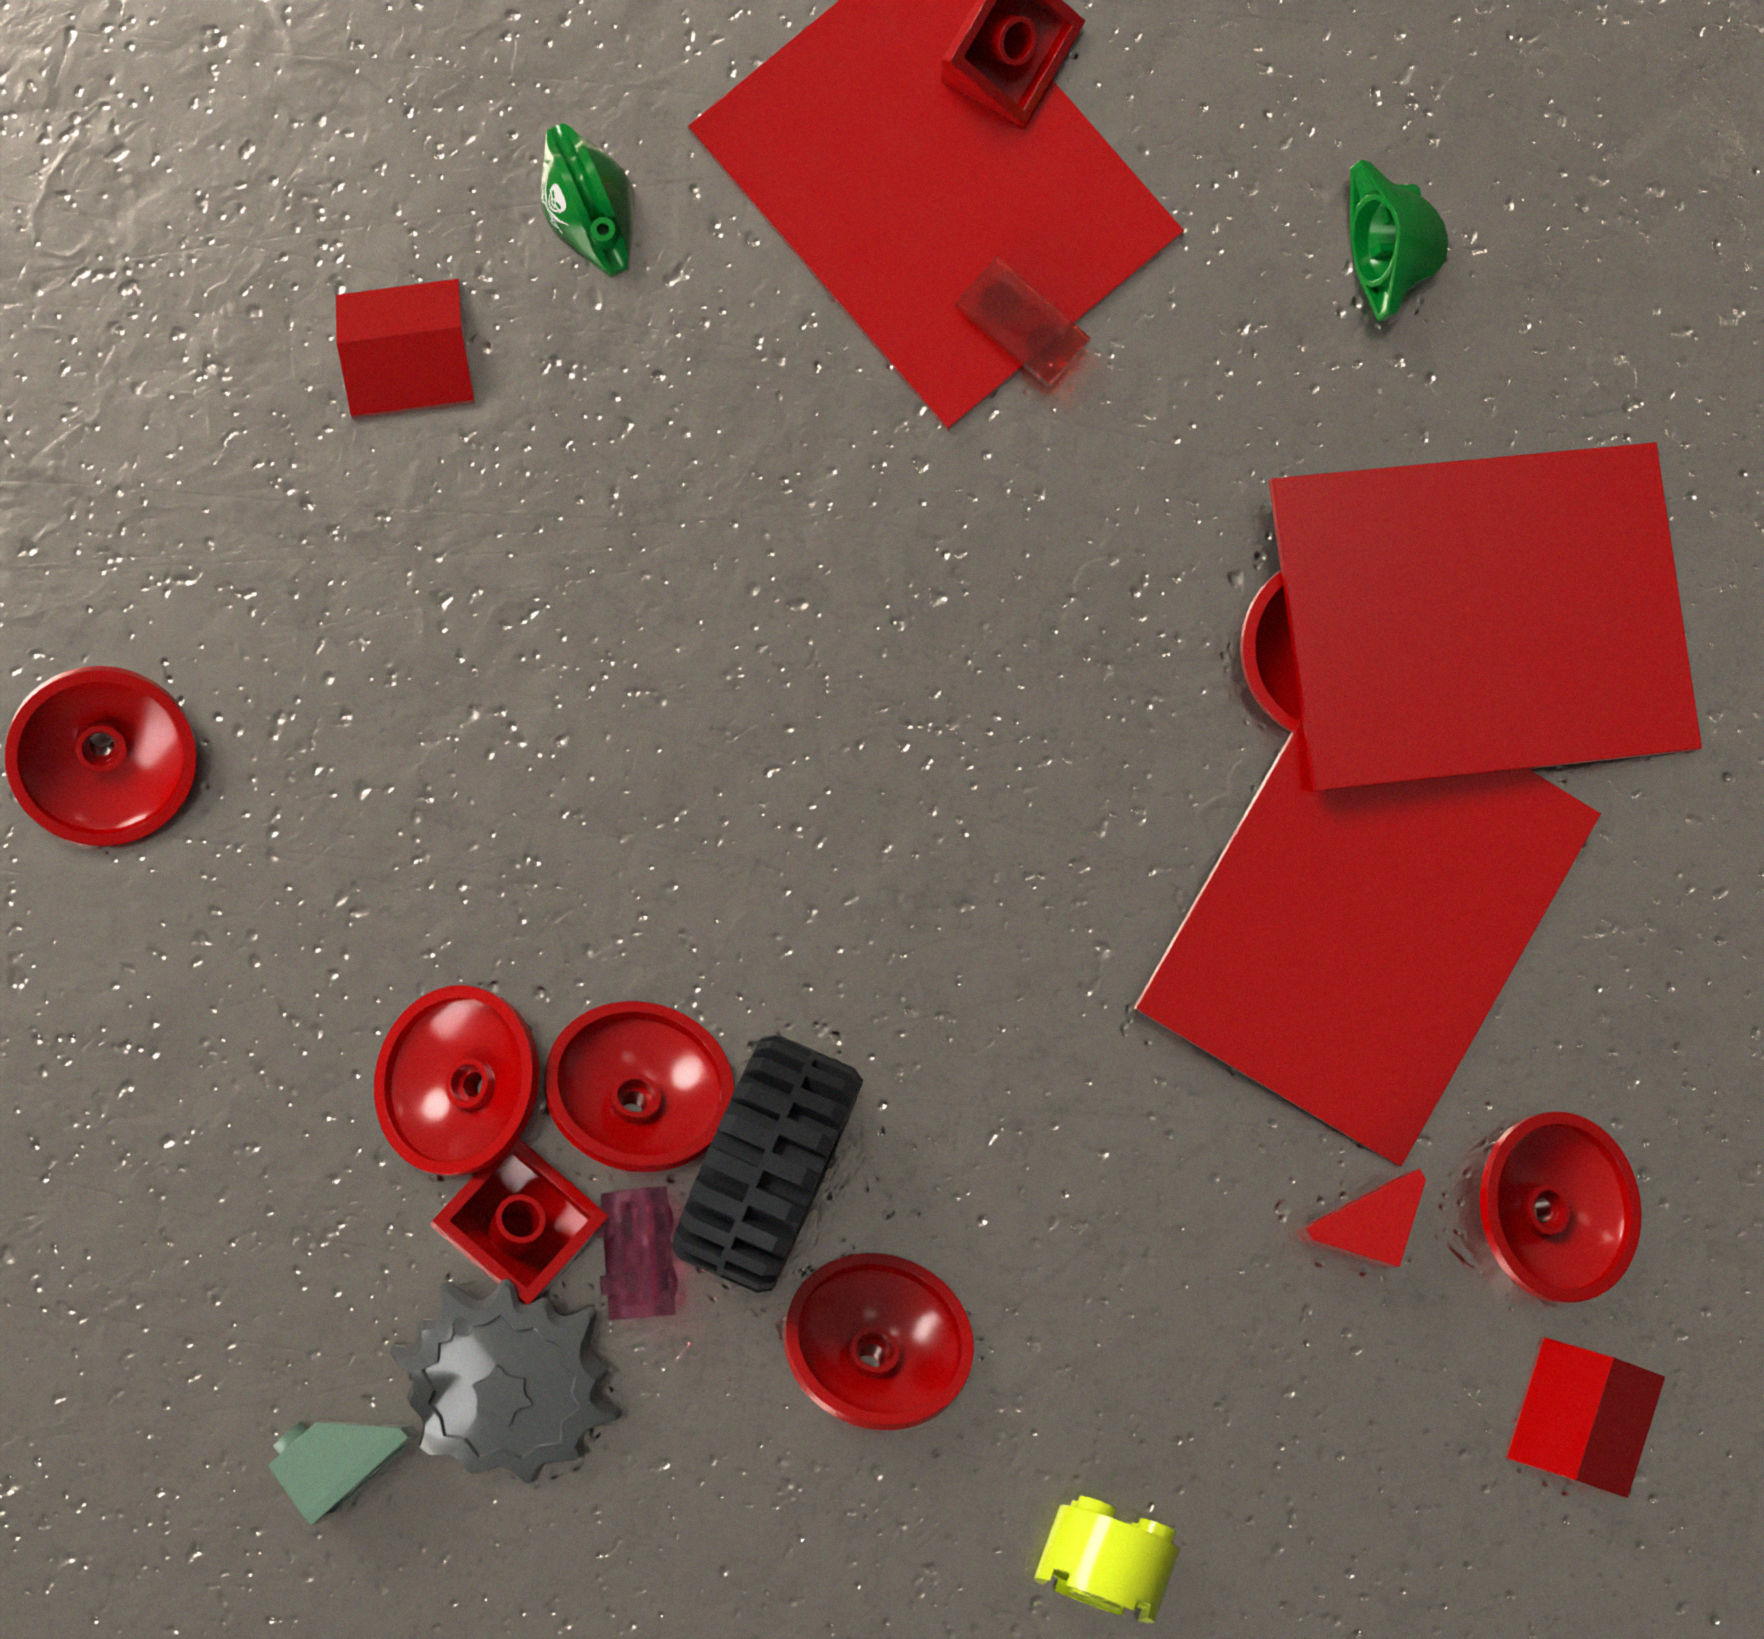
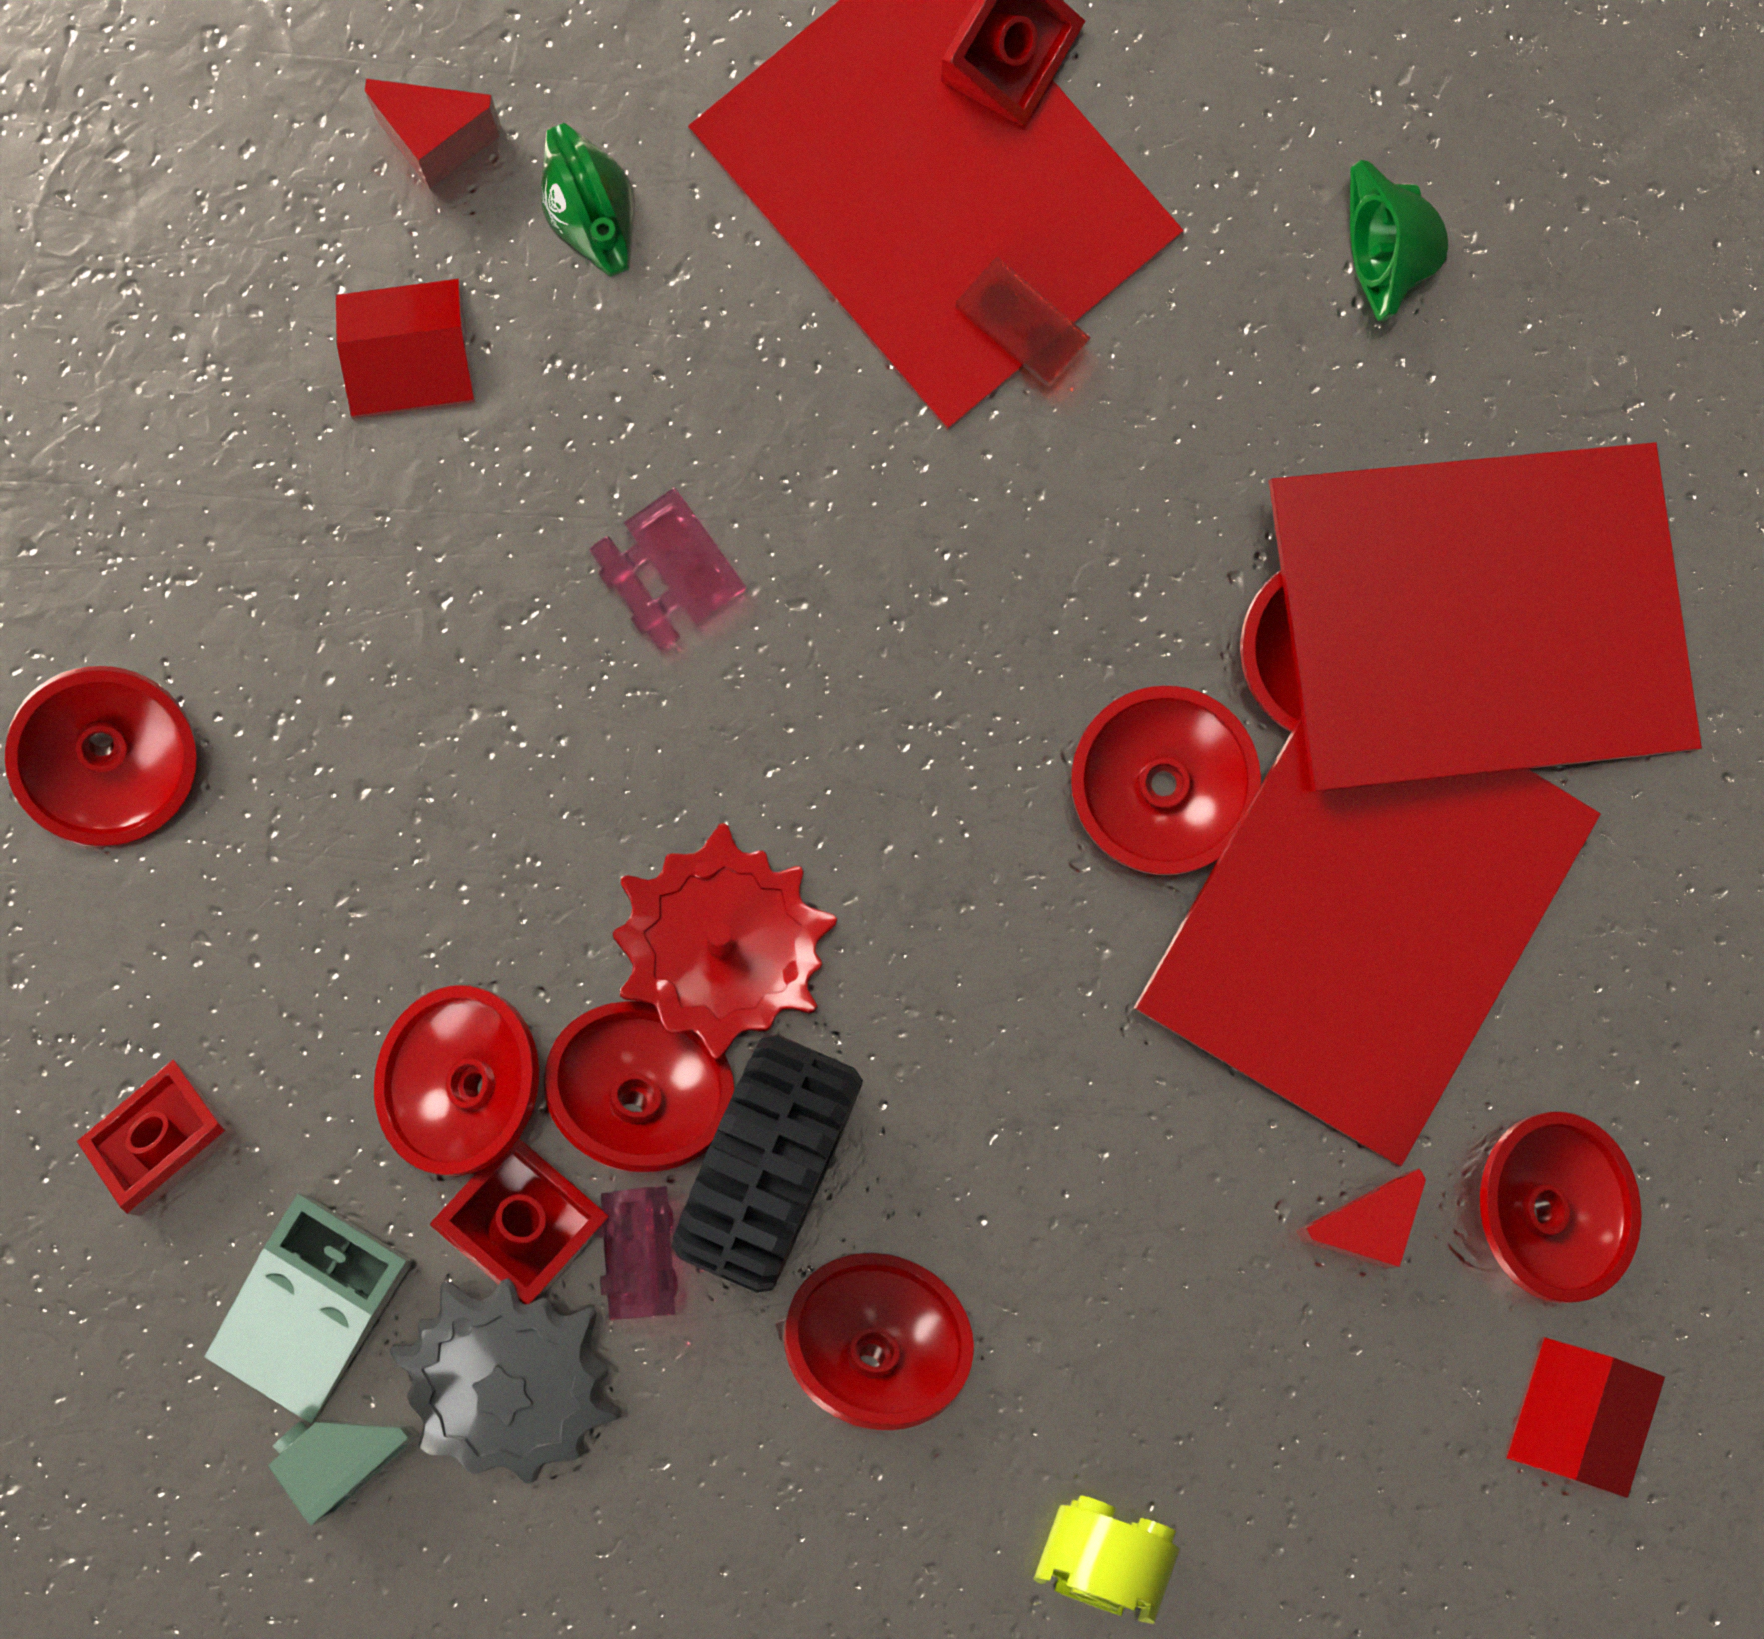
none -> red slope [77,1059,237,1216]
none -> slope [204,1193,413,1424]
none -> red slope [364,79,501,189]
none -> clear pink plate [589,487,748,651]
none -> red piece [612,823,838,1060]
none -> red dish [1071,686,1261,875]

